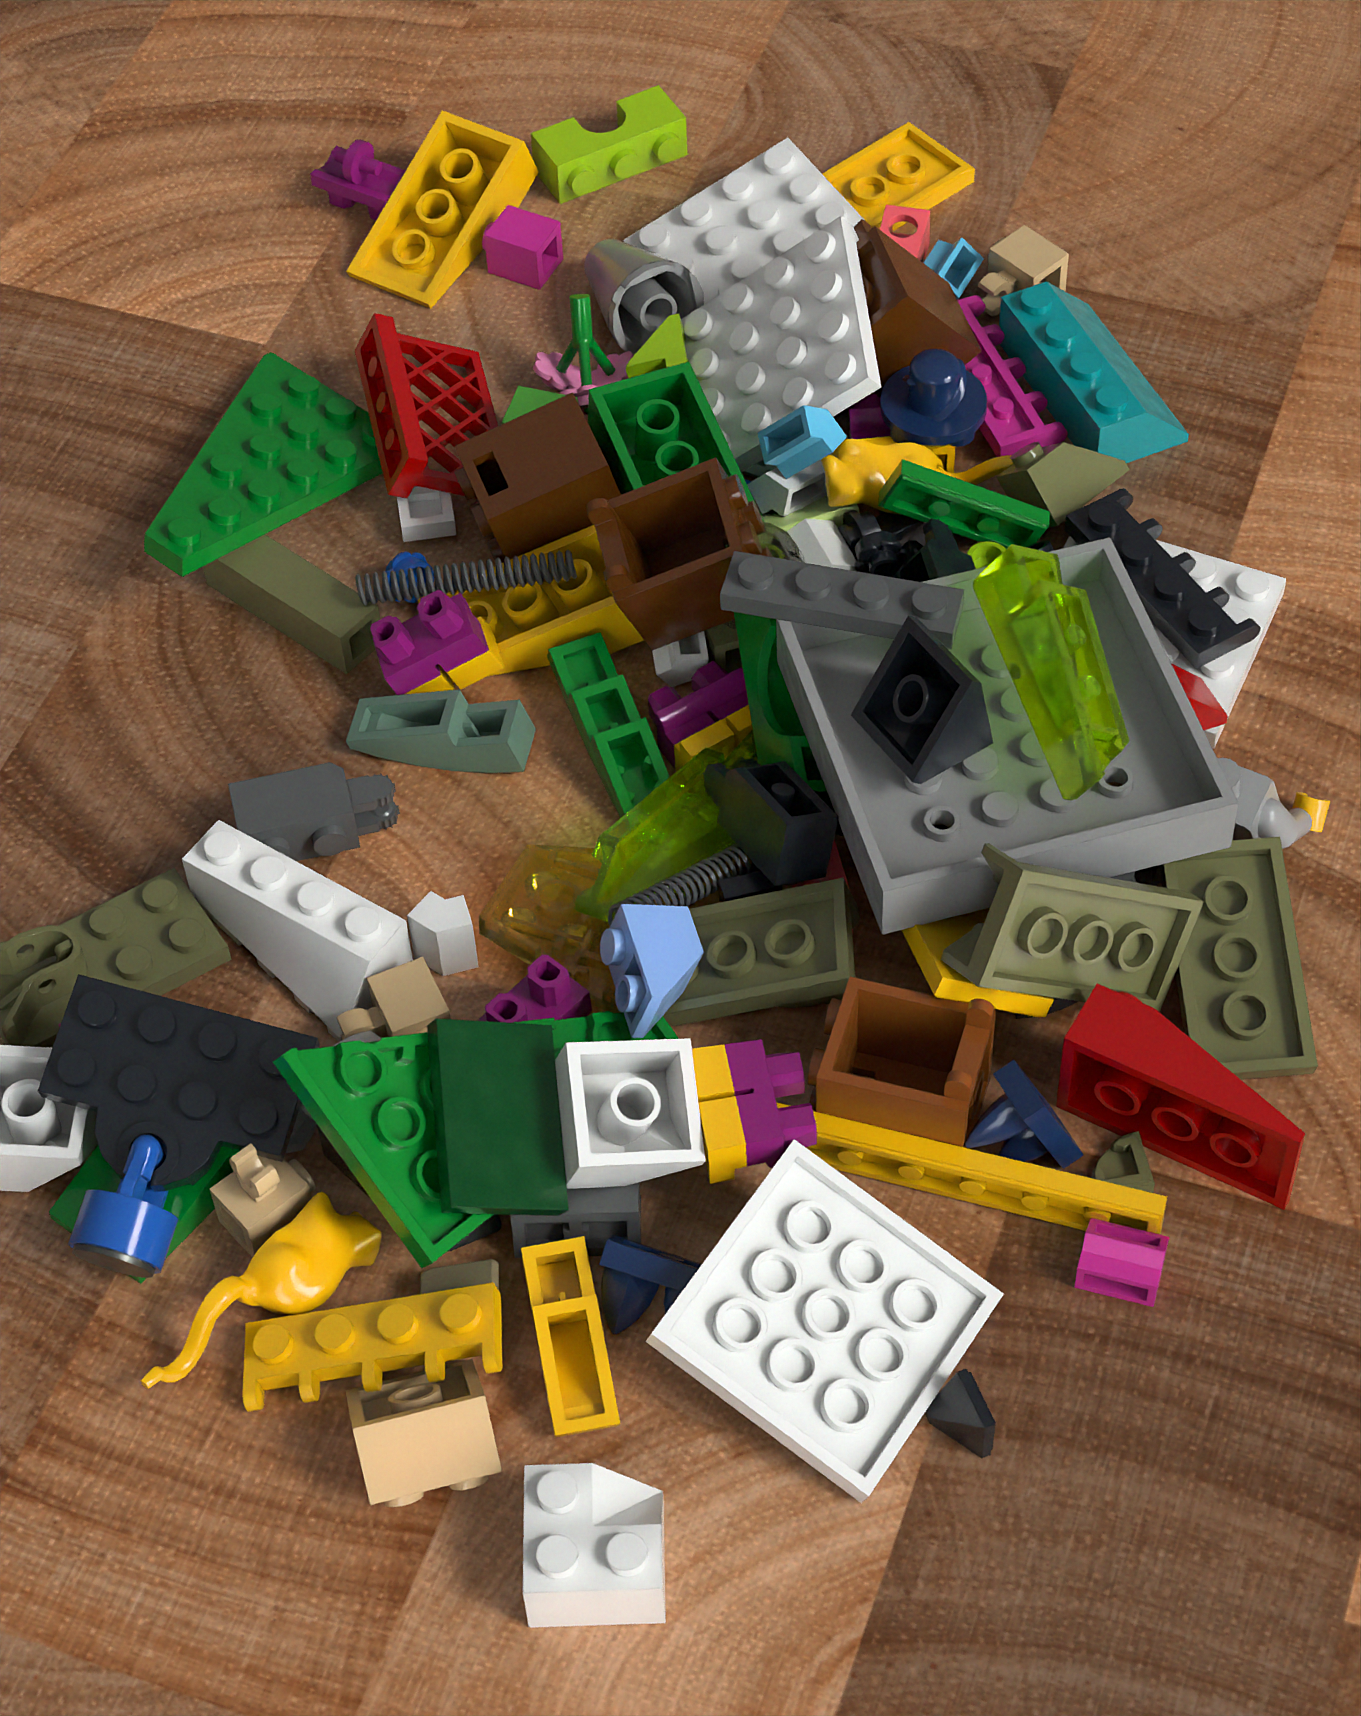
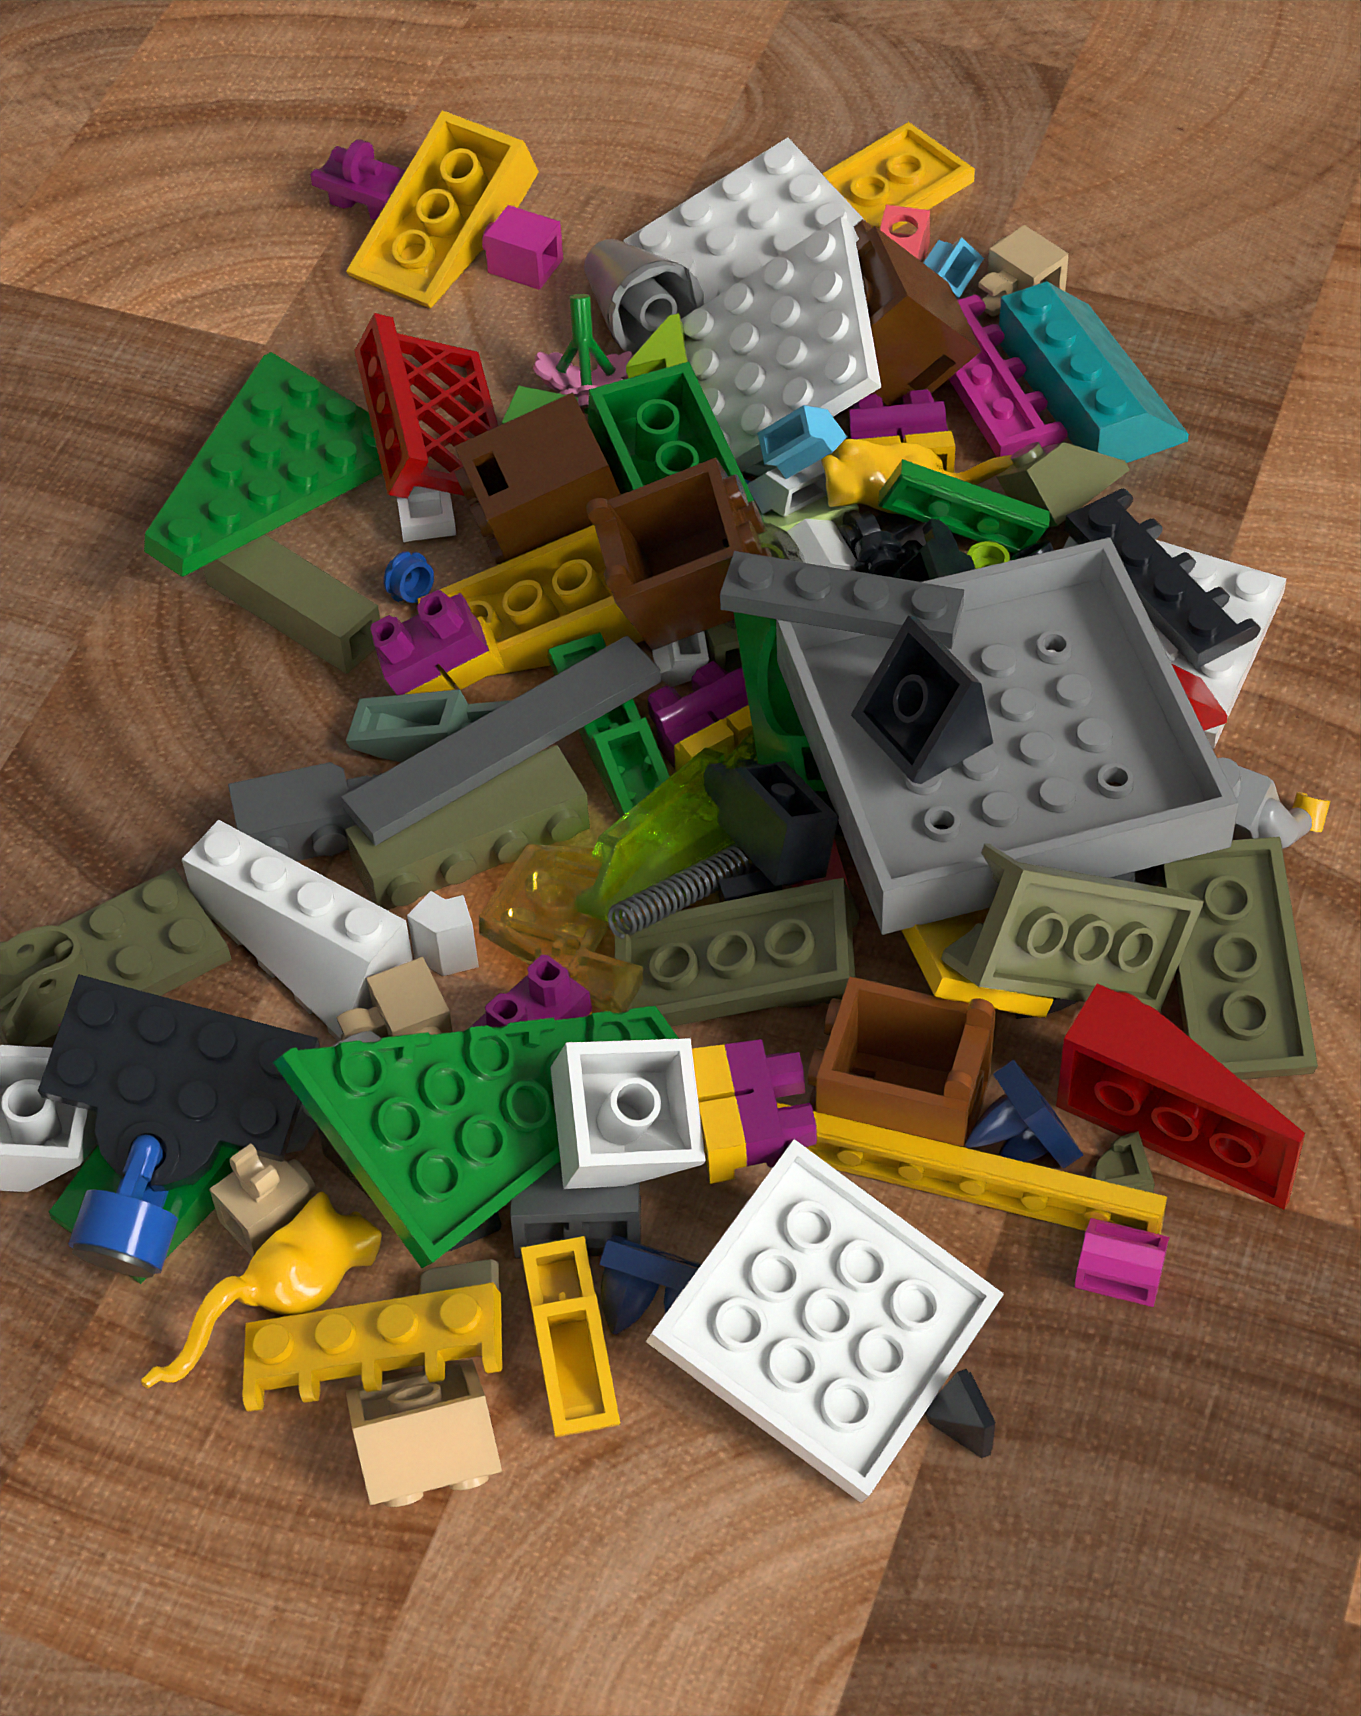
dark grey piece [355,549,577,606] -> none
dark green tile [427,1018,569,1216] -> none
white slope [523,1463,666,1627] -> none
lime arch [530,85,688,204] -> none
light blue slope [600,904,704,1038] -> none
dark blue plate [880,349,987,447] -> none
clear neon green wedge [973,544,1130,800] -> none
none -> dark grey tile [341,635,661,846]
none -> olive brick [345,745,590,910]

